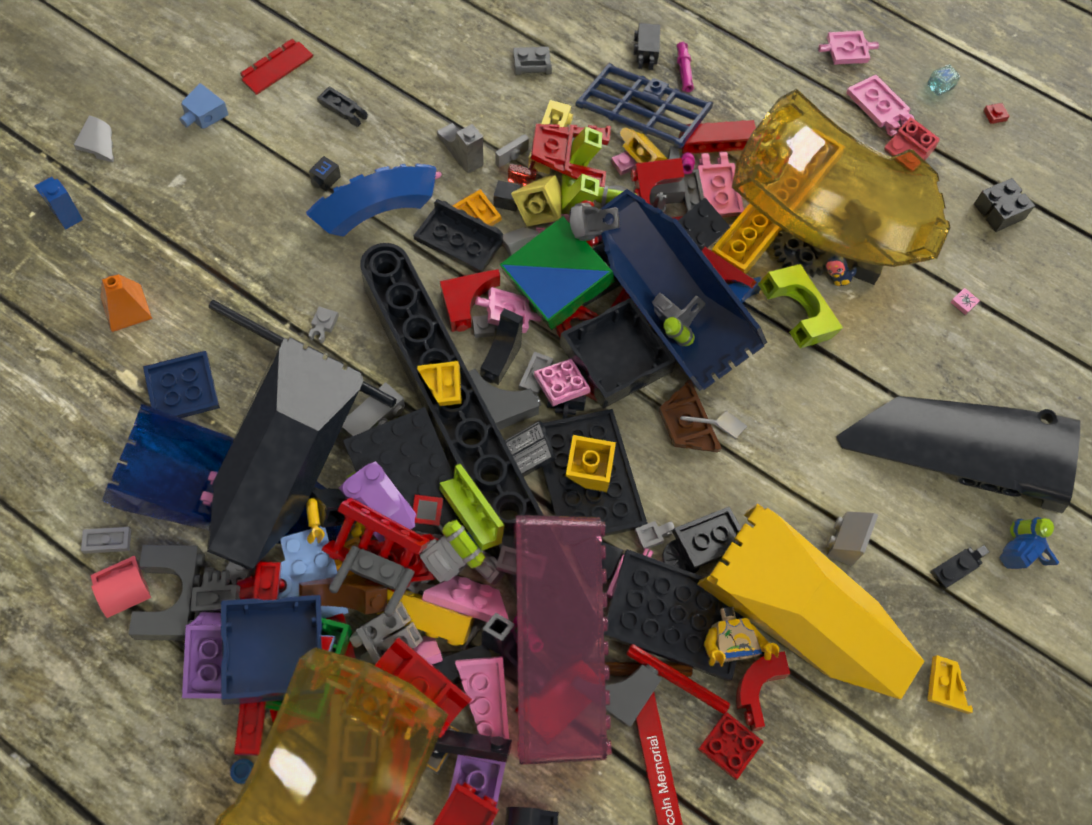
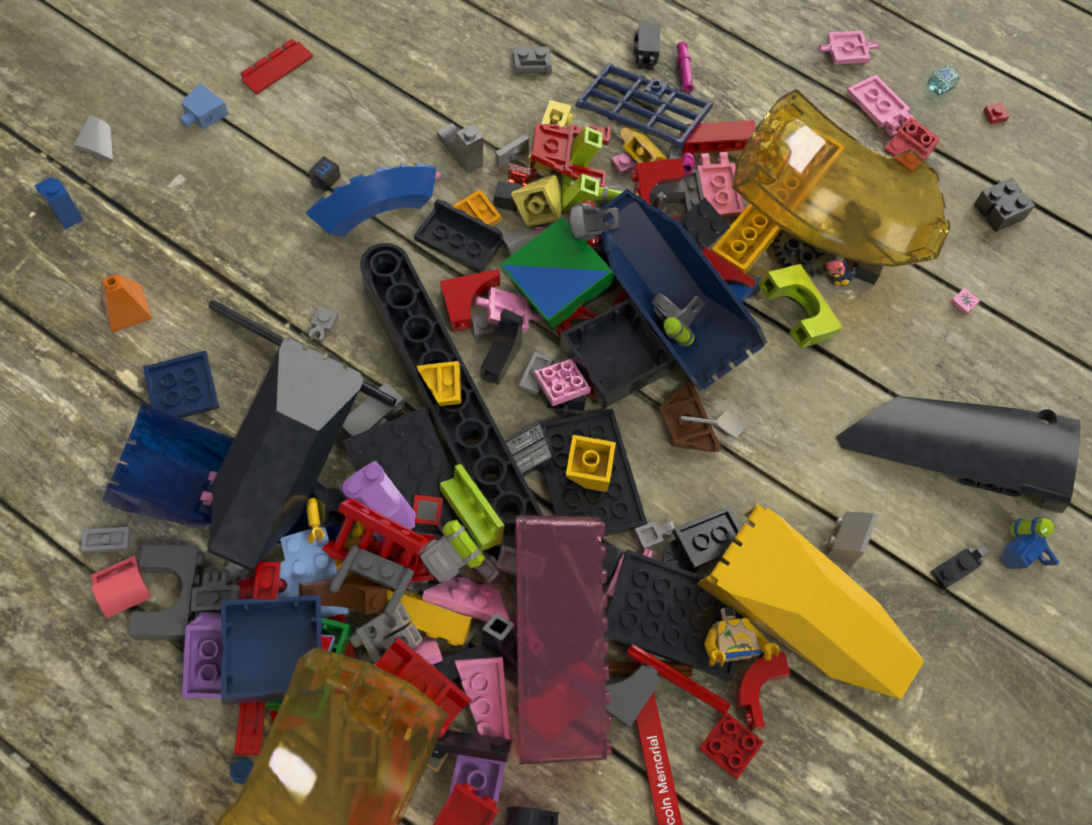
black hinge [317,86,369,127] -> none
dark grey arch [469,369,541,430] -> none
yellow wing [927,655,973,714] -> none

